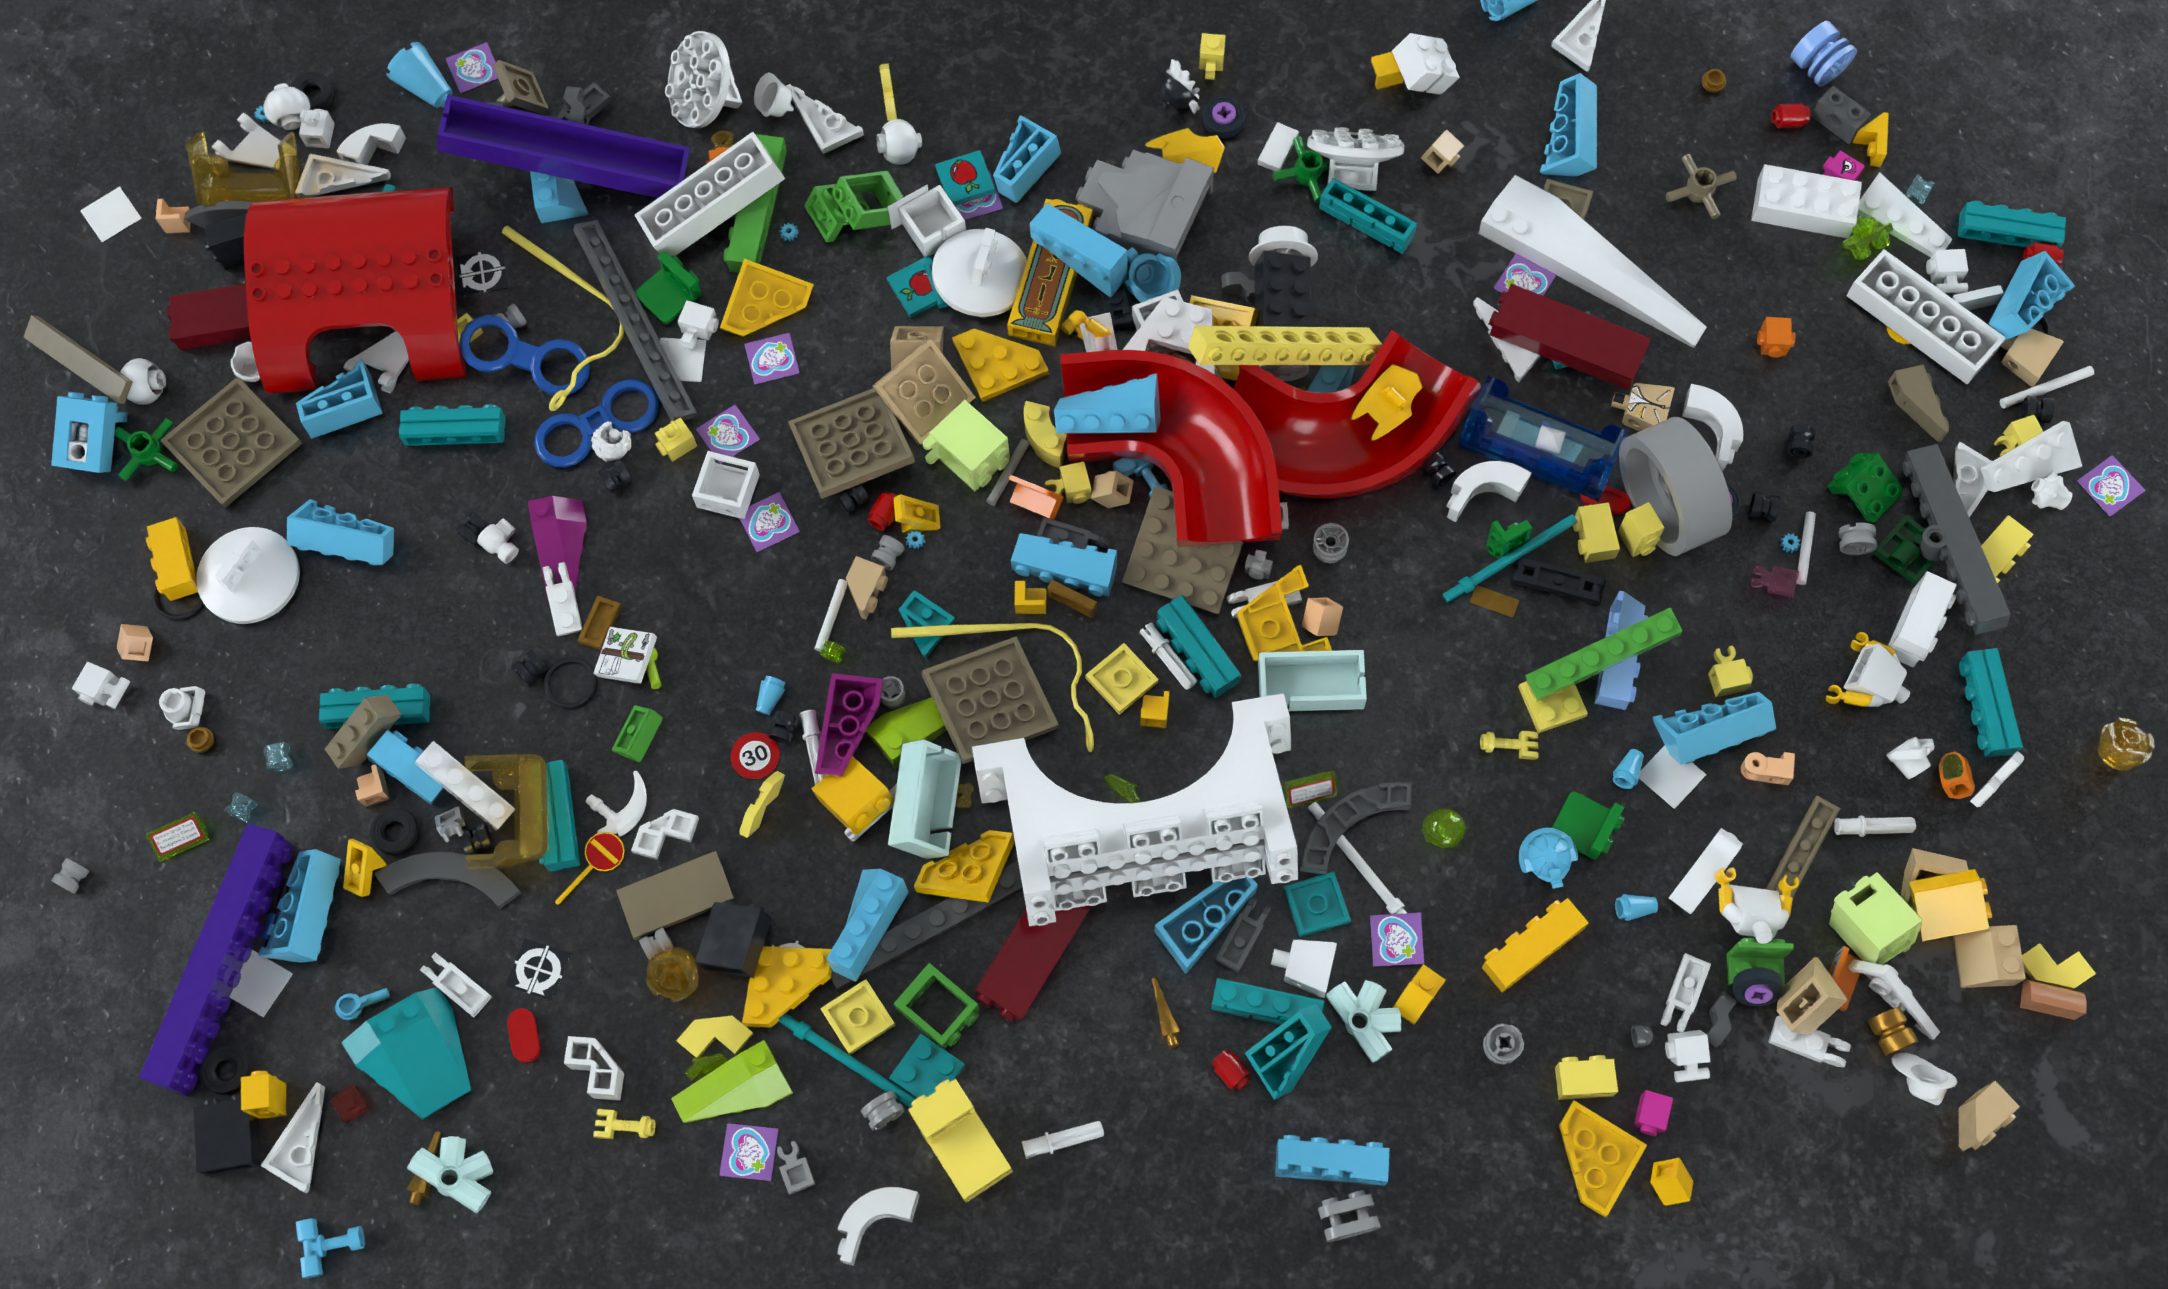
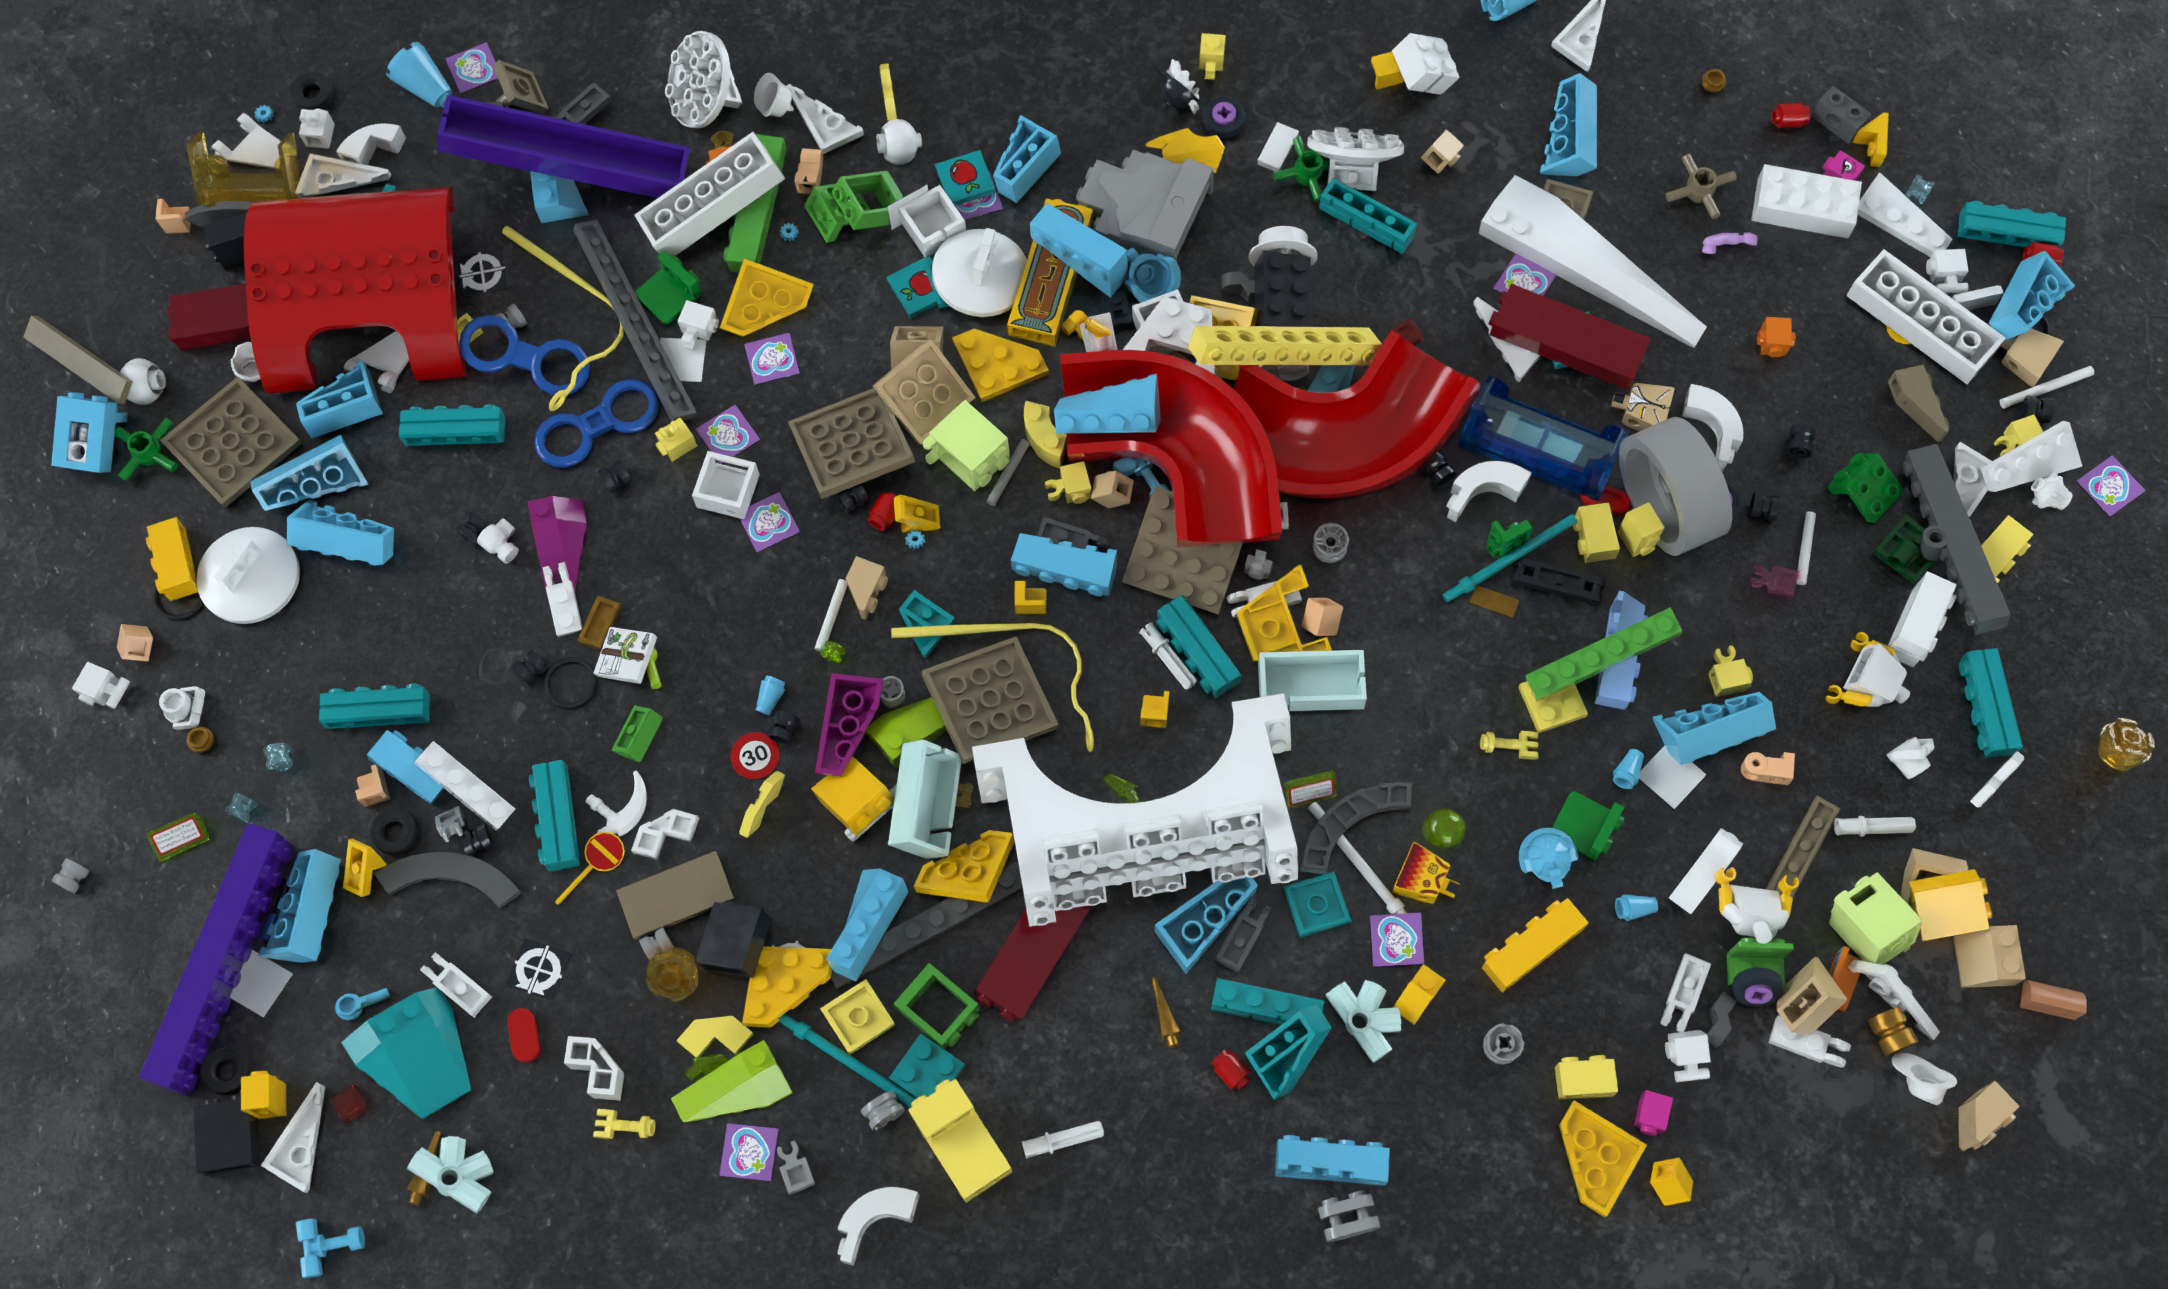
white sticker [80,187,141,242] -> none
white plant [264,84,310,130] -> none
dark tan brick [325,695,402,769] -> none
clear yellow windscreen [464,754,548,869] -> none
dark grey piece [563,86,589,125] -> none
white piece [591,421,631,462] -> none
white axle [799,710,826,785] -> none
light grey wheel [870,535,905,570] -> none
panel [1008,475,1063,520] -> none
pearl gold tile [1048,580,1097,618] -> none
light yellow plate [1085,643,1158,715] -> none
white torso [1271,940,1337,998] -> none
yellow shield [1351,365,1422,441] -> none
white slope [1535,426,1566,455] -> none
dark grey hinge [1631,1025,1653,1048] -> none
medium azure piece [1780,533,1801,553] -> none
light blue wheel [1791,21,1857,86] -> none
light grey wheel [1839,523,1877,555] -> none
clear neon green hips [1842,215,1894,260] -> none
orange rock [1939,751,1975,799] -> none
light yellow tile [2022,943,2096,990] -> none
none -> medium azure wedge [250,435,368,511]
none -> light nougat leg [794,148,823,194]
none -> clear red plate [1389,318,1424,345]
none -> torso [1392,842,1460,904]
none -> lavender arm [1702,232,1758,254]

